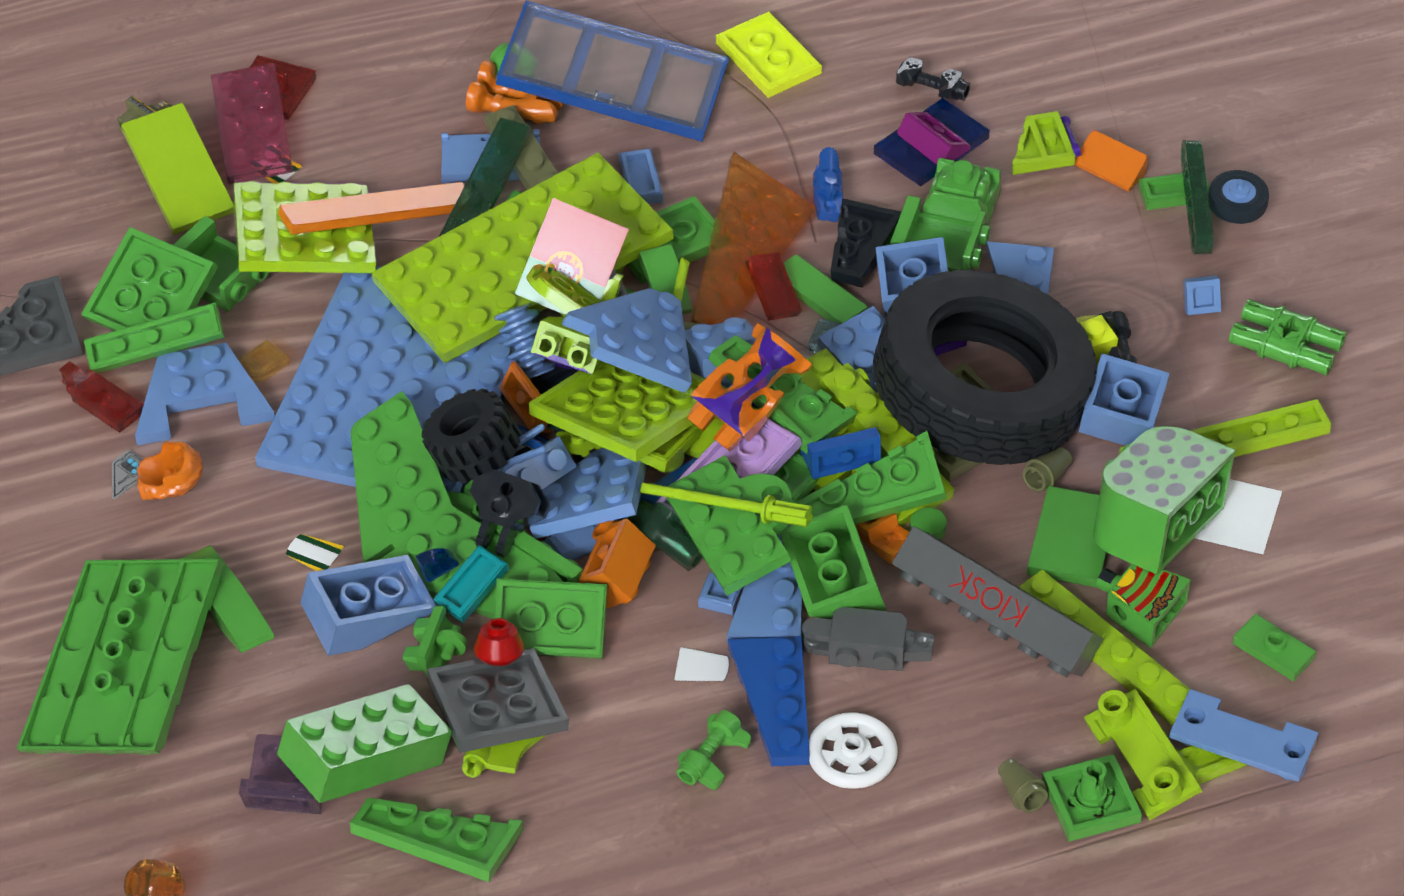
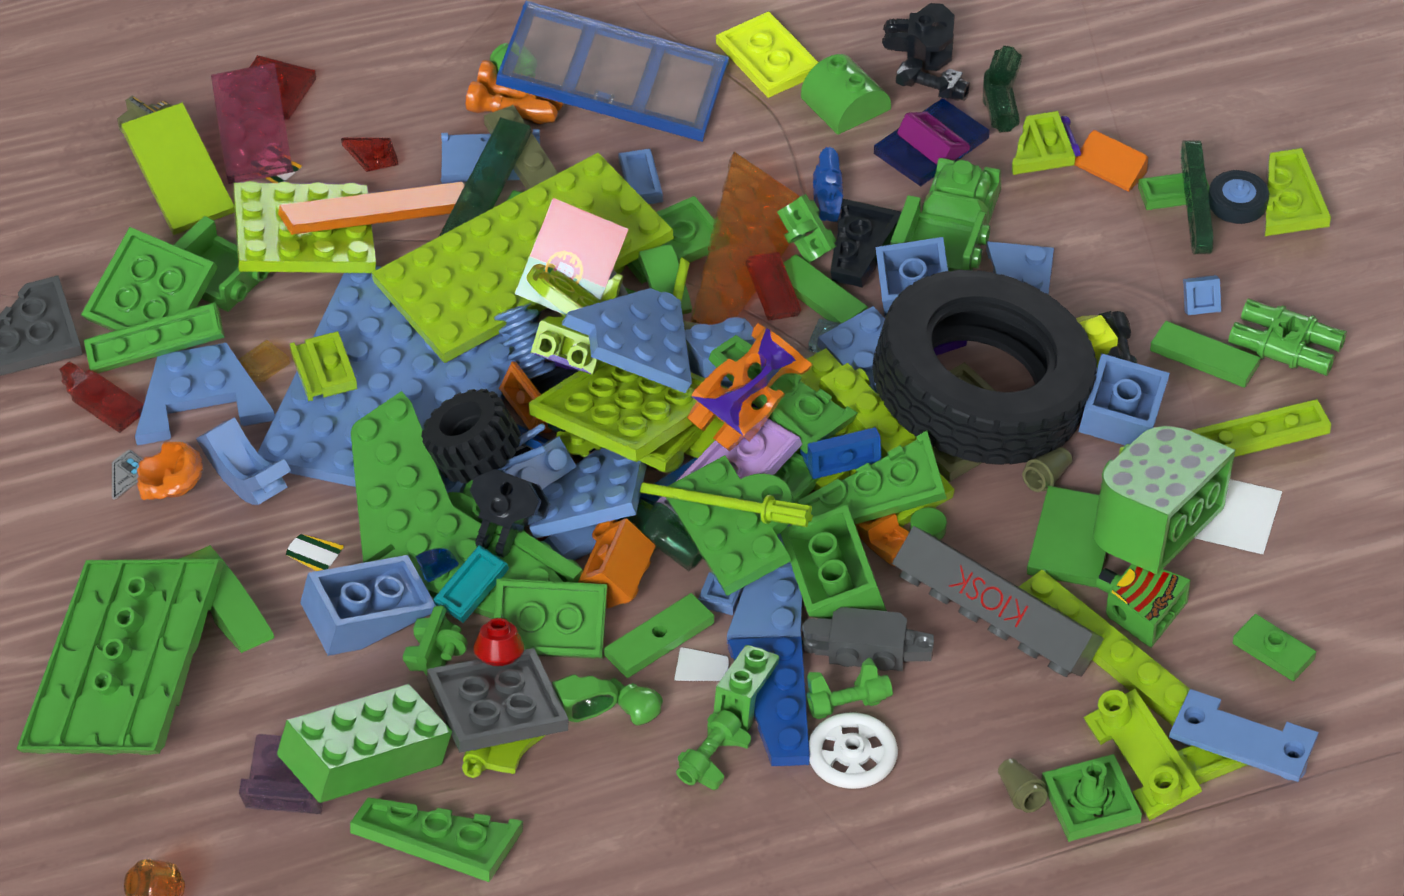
none -> medium blue arch [196,417,291,505]
none -> lime plate [289,331,357,402]
none -> clear red piece [341,137,399,172]
none -> bright green rock [552,674,619,722]
none -> bright green tile [604,593,714,679]
none -> bright green piece [610,678,663,726]
none -> bright green bracket [713,645,779,732]
none -> bright green hips [777,194,836,263]
none -> bright green brick [801,54,891,135]
none -> bright green piece [807,658,893,719]
none -> black hinge [882,3,955,71]
none -> clear green piece [982,45,1022,133]
none -> bright green tile [1150,321,1260,388]
none -> lime wing [1265,148,1331,236]

